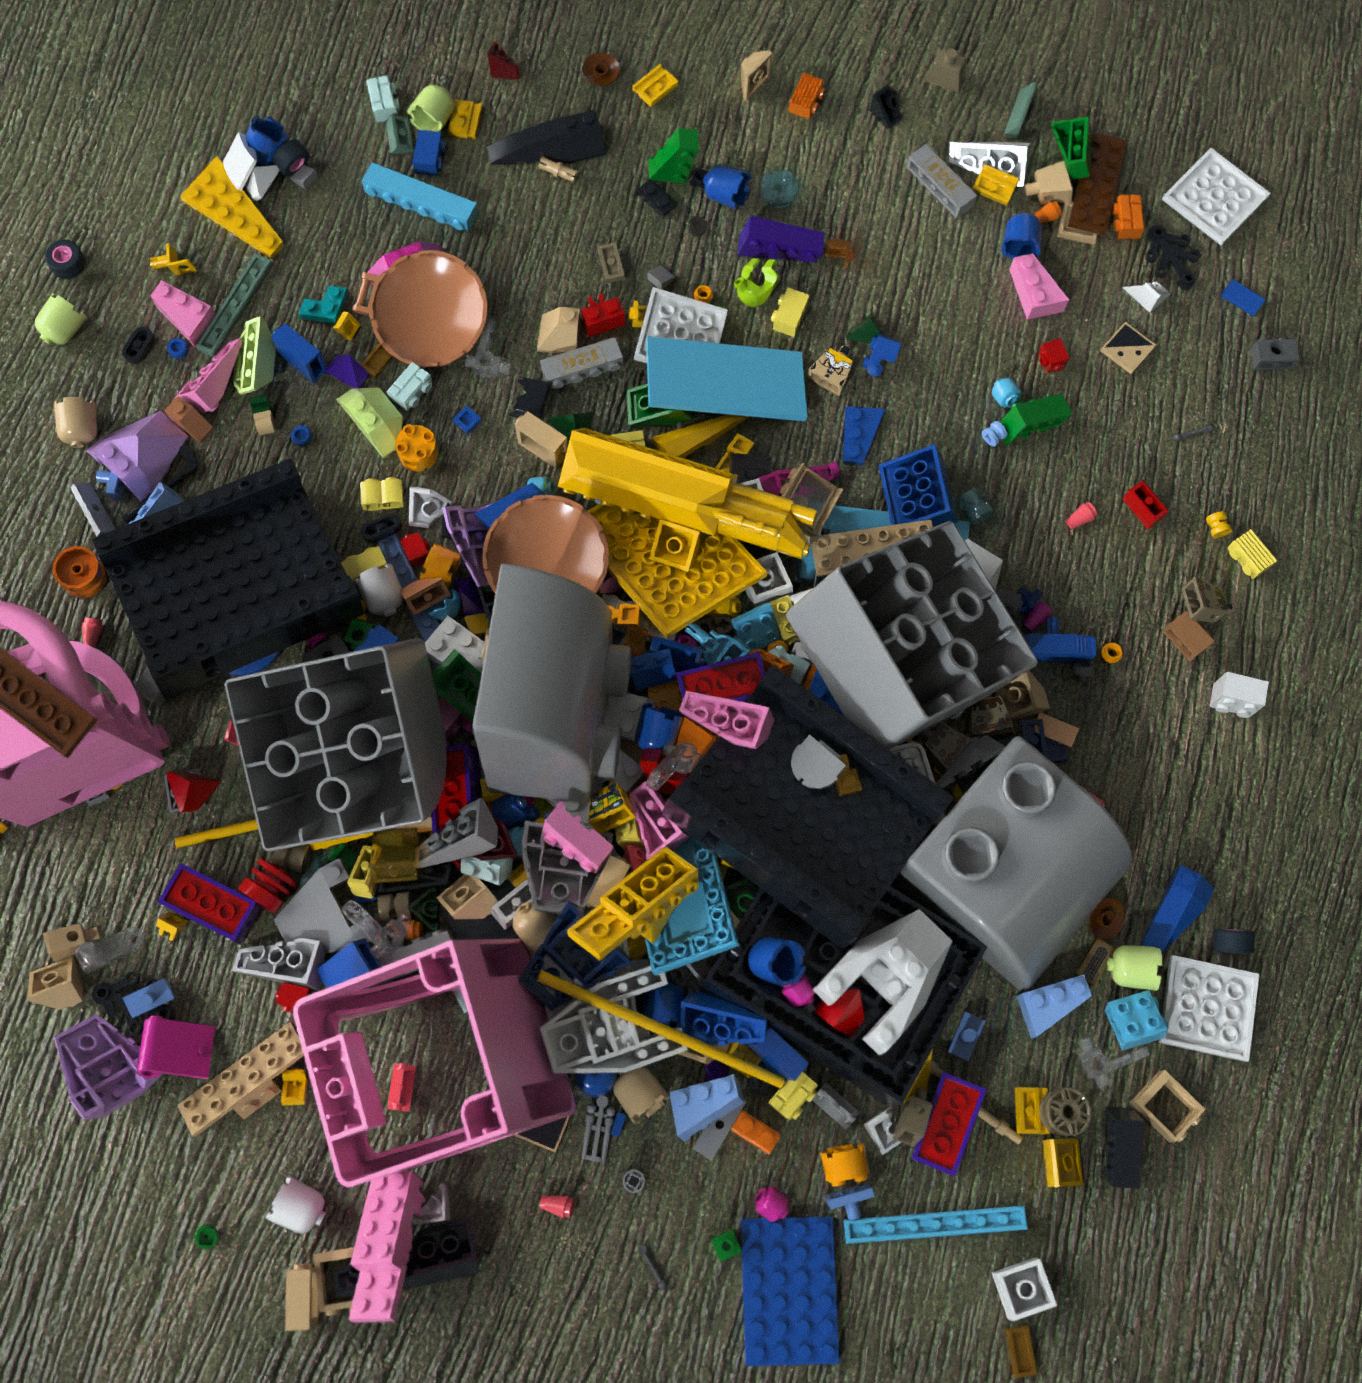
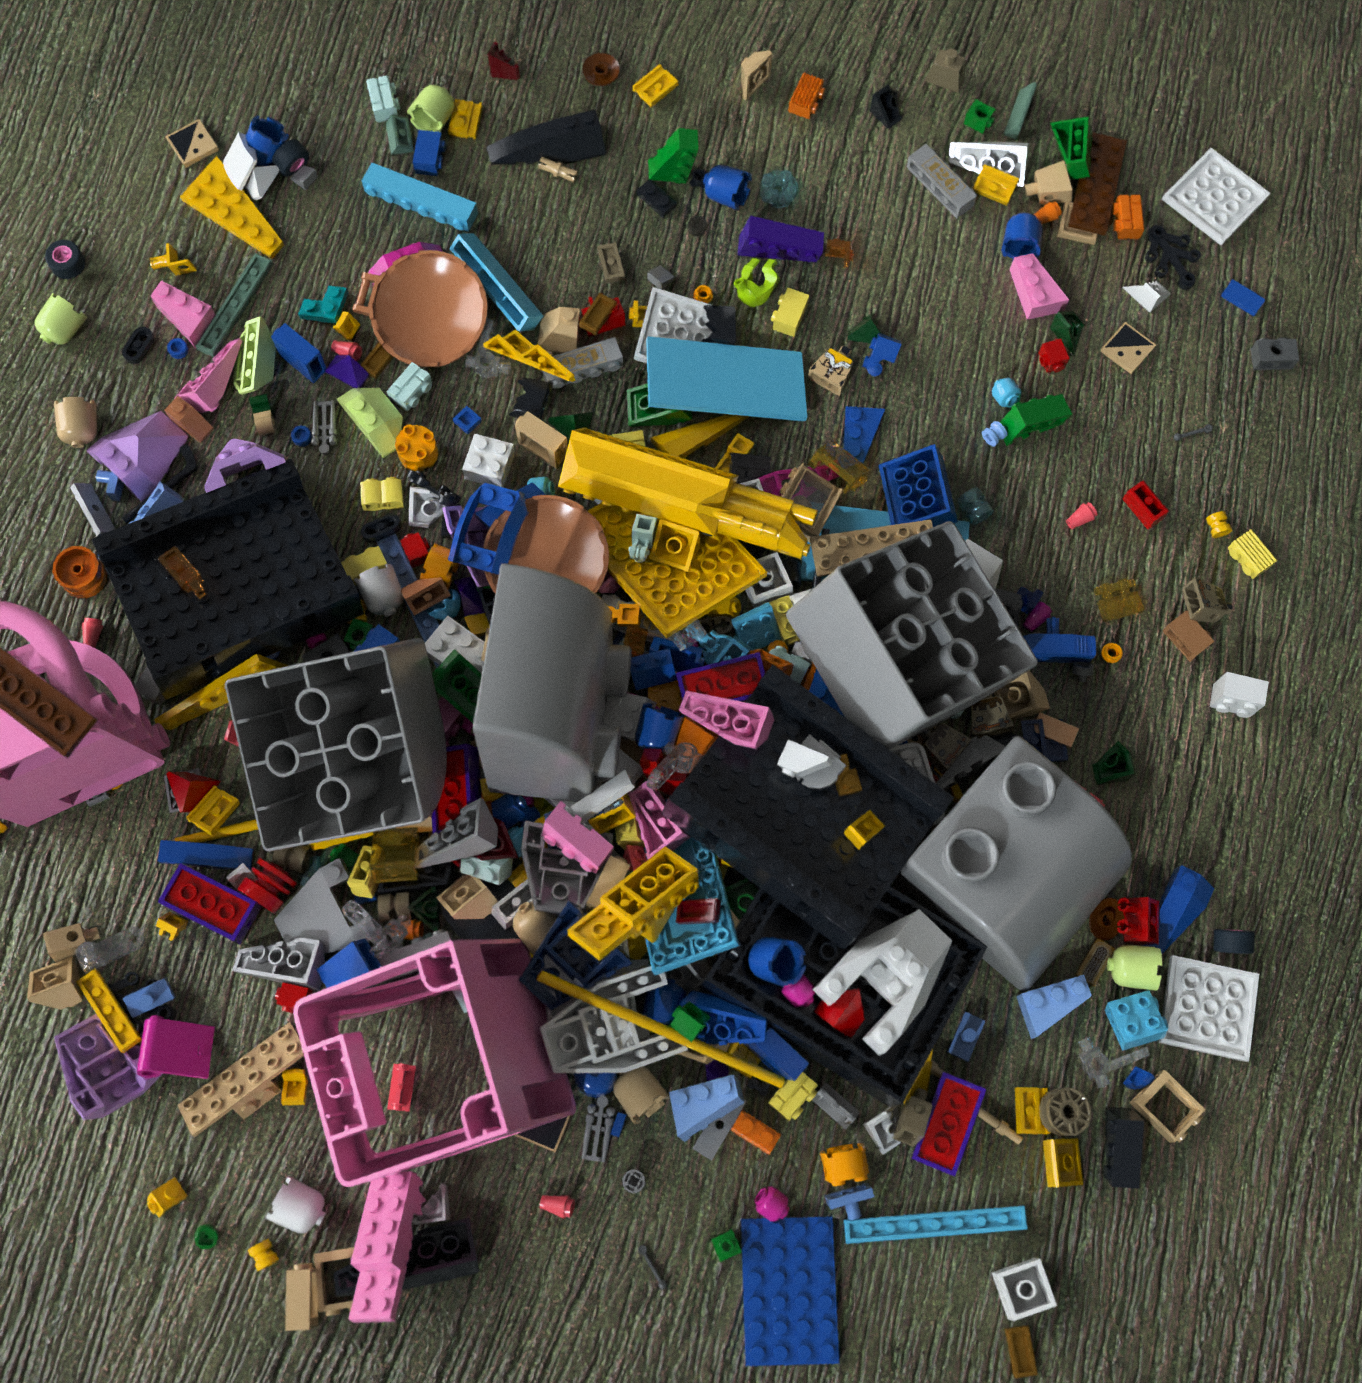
none -> yellow tile [76,968,142,1054]
none -> yellow bracket [147,1177,187,1218]
none -> yellow wing [154,654,289,730]
none -> clear orange hinge [158,546,206,599]
none -> blue slope [158,840,254,871]
none -> tan tile [165,119,219,168]
none -> yellow plate [186,785,240,836]
none -> lavender wedge [205,438,286,493]
none -> white plate [226,863,257,894]
none -> yellow wheel [248,1239,279,1272]
none -> light grey piece [311,400,337,455]
none -> coral cone [331,340,362,361]
none -> black plant [406,469,461,507]
none -> blue wedge [448,483,529,575]
none -> medium azure brick [449,233,543,332]
none -> white brick [462,433,515,488]
none -> yellow wedge [483,330,575,382]
none -> white tile [571,770,635,824]
none -> pearl gold tile [579,293,617,335]
none -> light aqua brick [628,514,657,563]
none -> green brick [670,1001,711,1042]
none -> clear bracket [671,618,707,651]
none -> dark red tile [676,898,721,925]
none -> black piece [701,305,736,345]
none -> white slope [777,740,833,778]
none -> clear yellow panel [807,440,870,494]
none -> yellow slope [844,810,885,849]
none -> green brick [963,99,995,134]
none -> dark green slope [1050,311,1085,356]
none -> dark green slope [1092,741,1136,785]
none -> clear yellow plate [1094,578,1144,622]
none -> red brick [1117,897,1159,945]
none -> blue tile [1123,1066,1155,1089]

